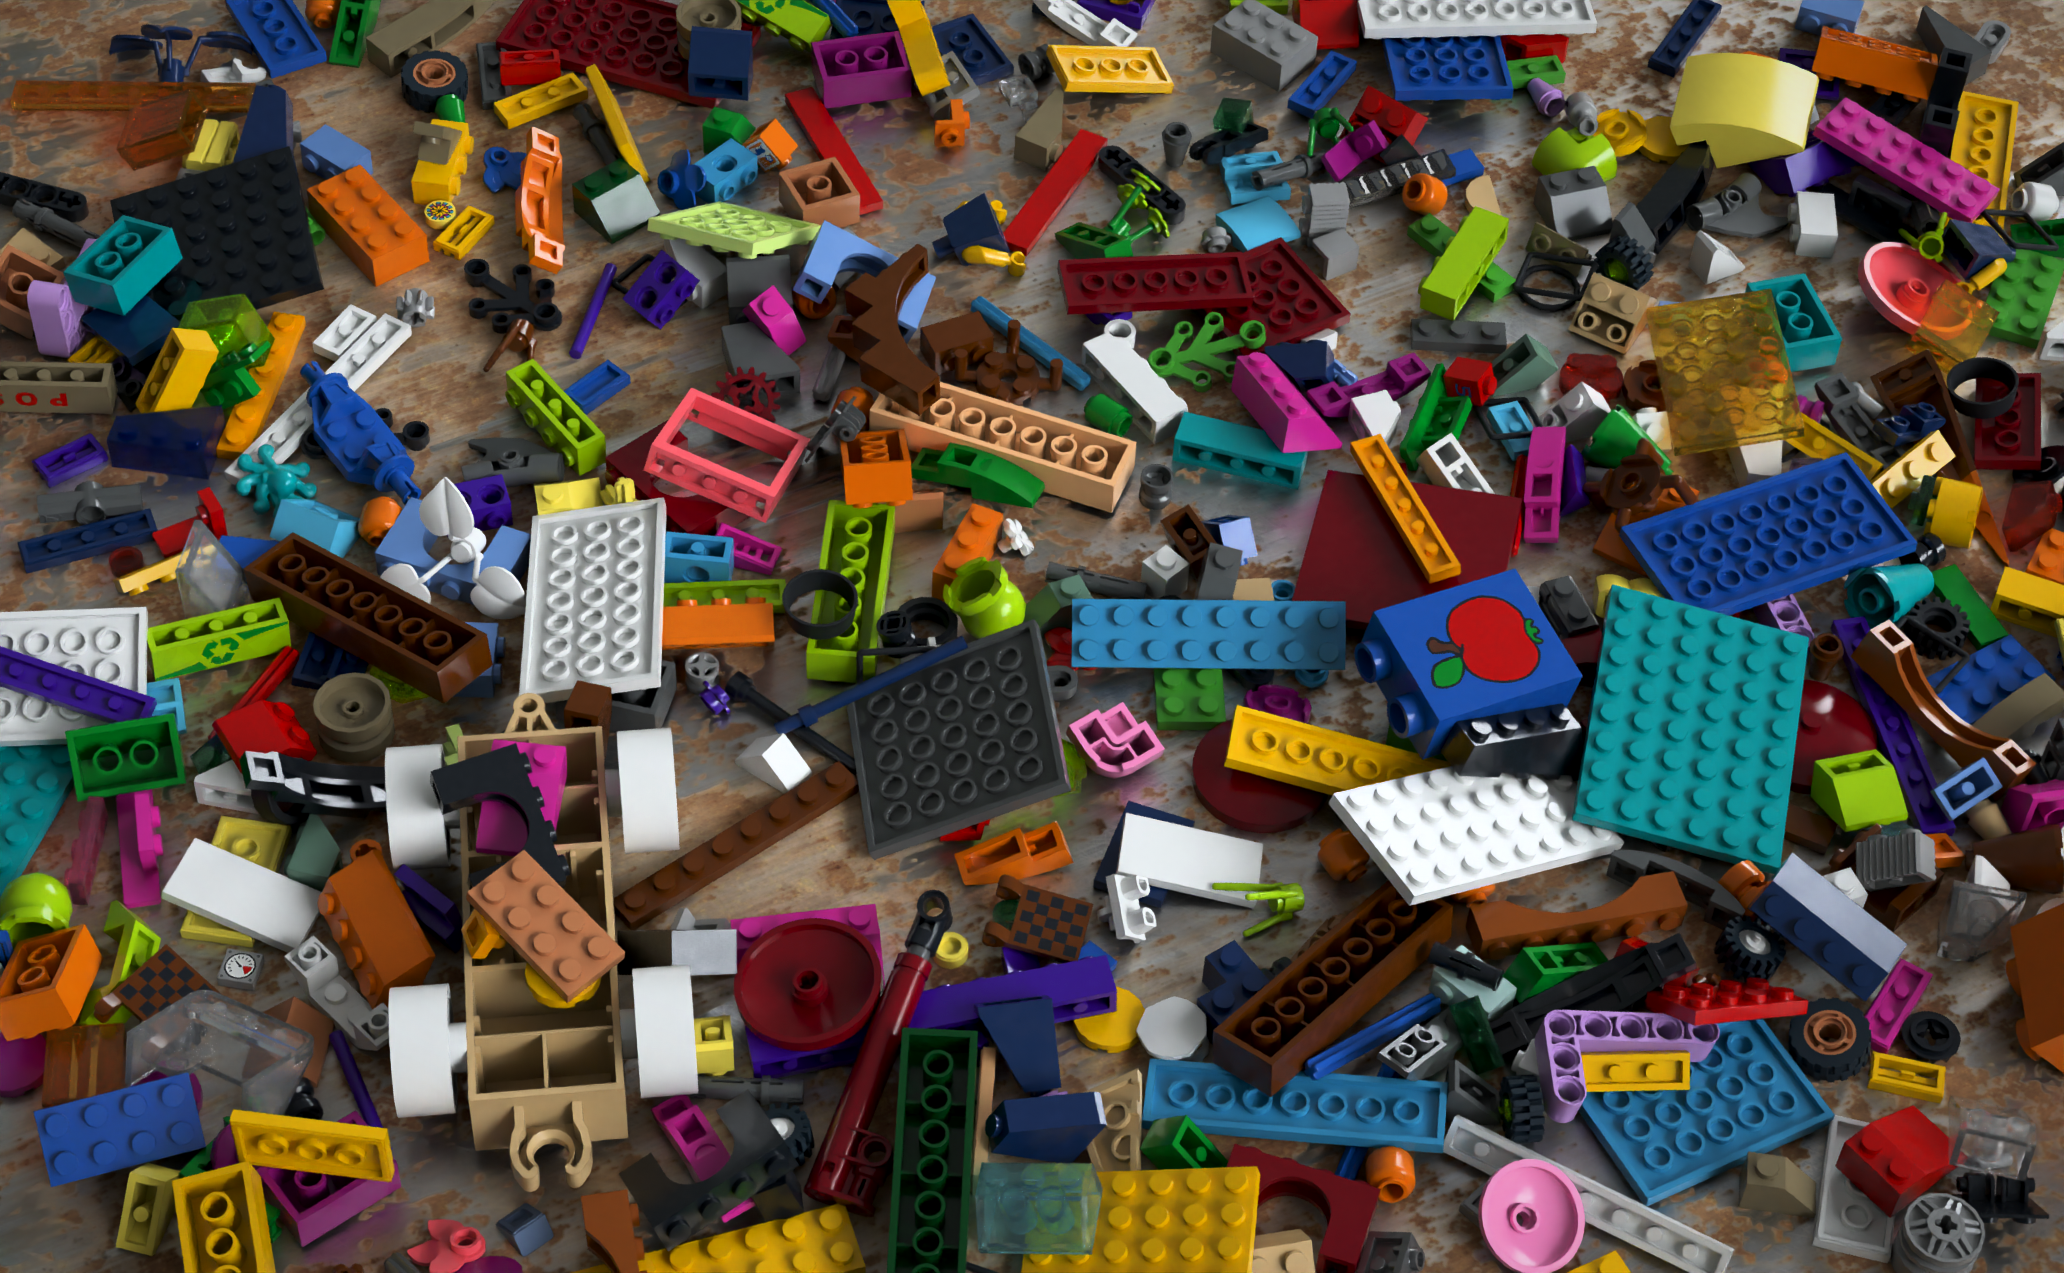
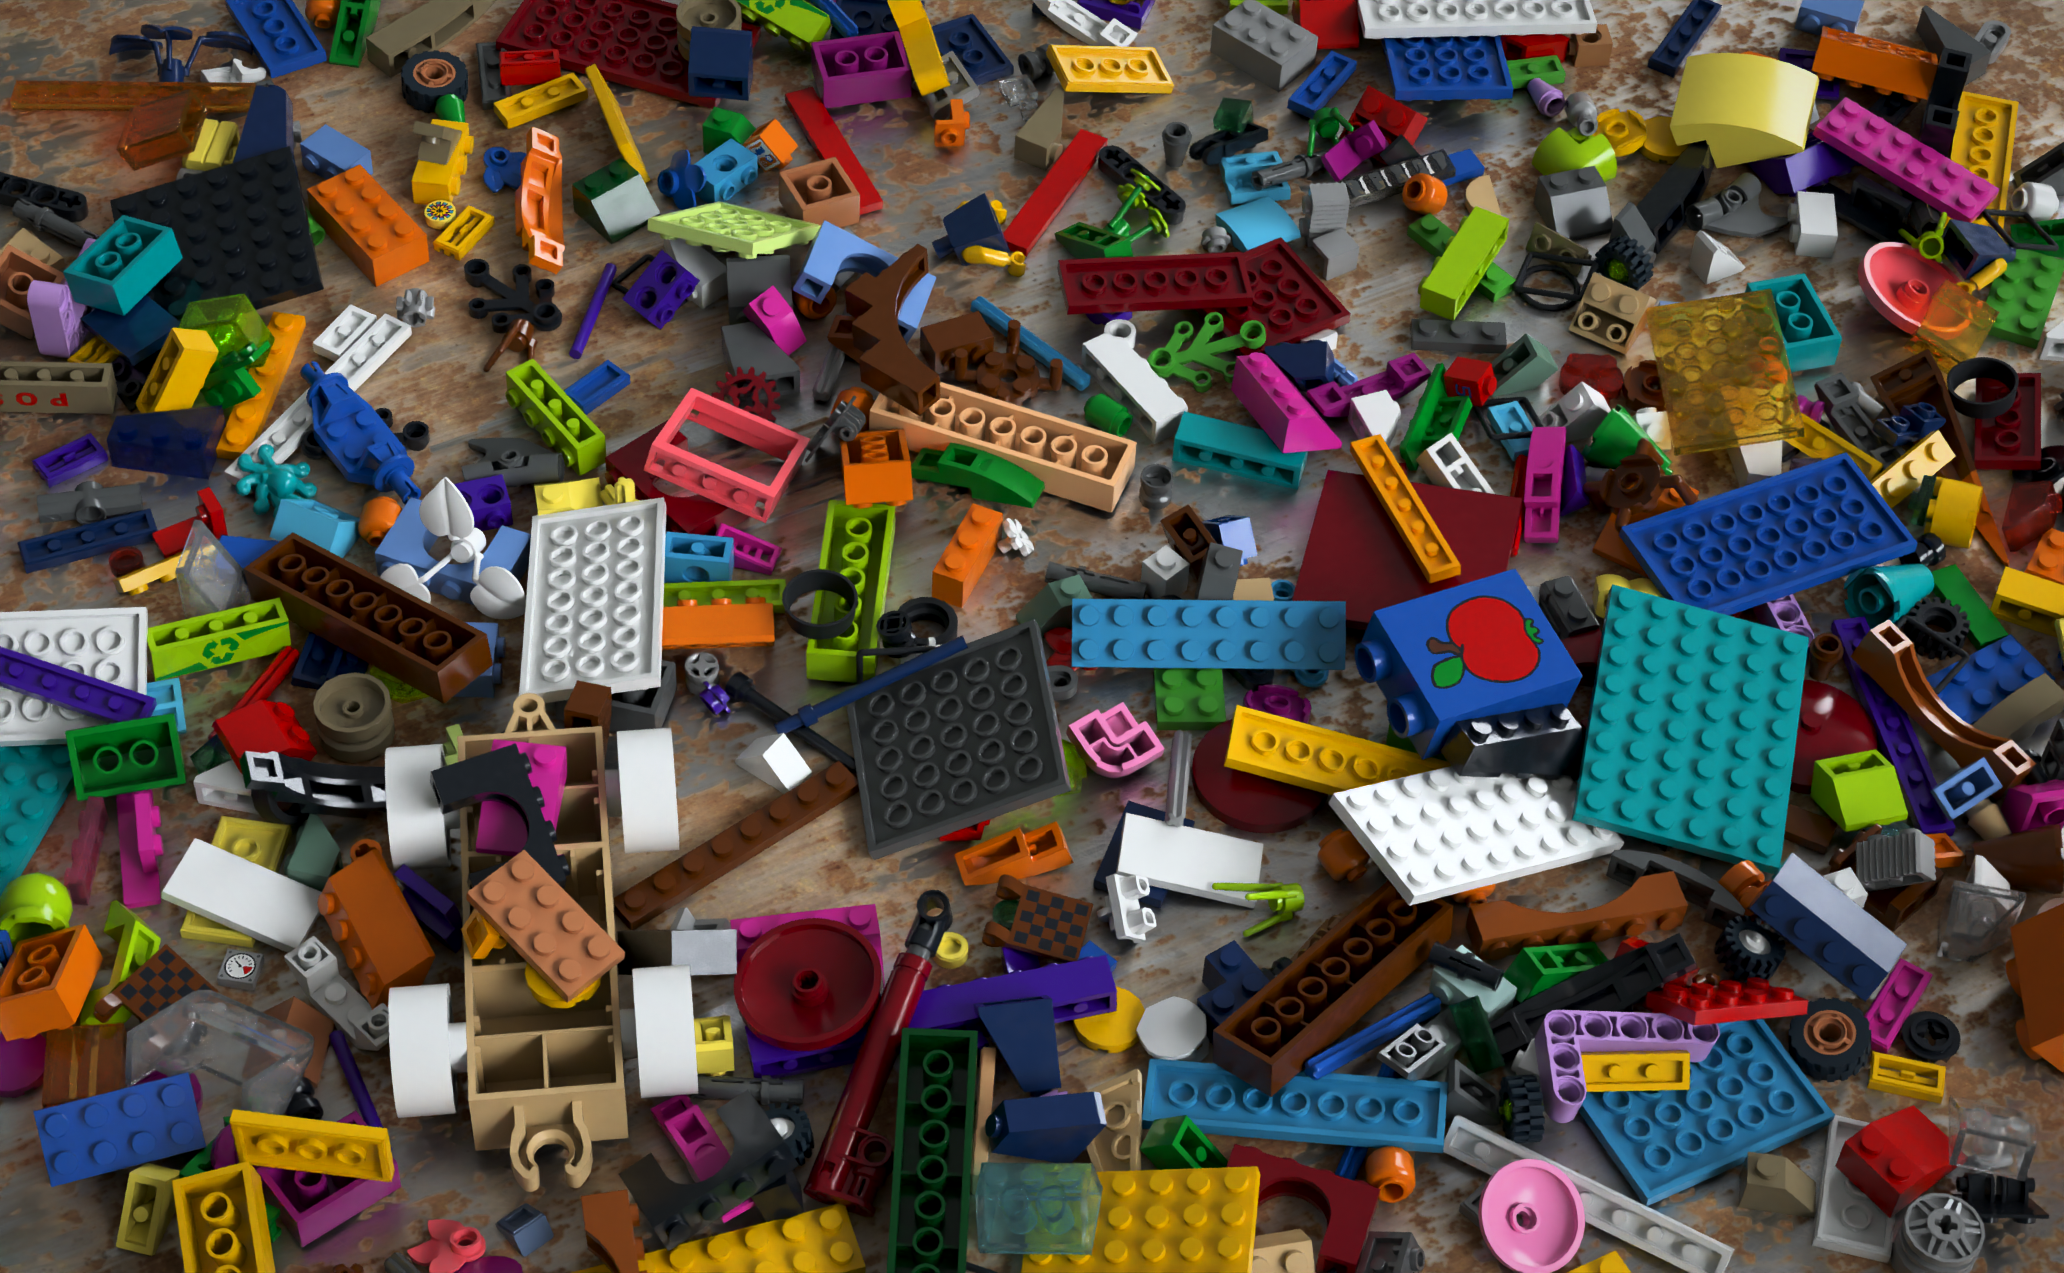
dark grey pin [573,103,623,165] -> none
nougat slope [879,488,944,533] -> none
lime tile [942,557,1026,640] -> none
none -> light grey axle [1165,730,1192,827]
none -> medium nougat brick [1566,24,1613,67]

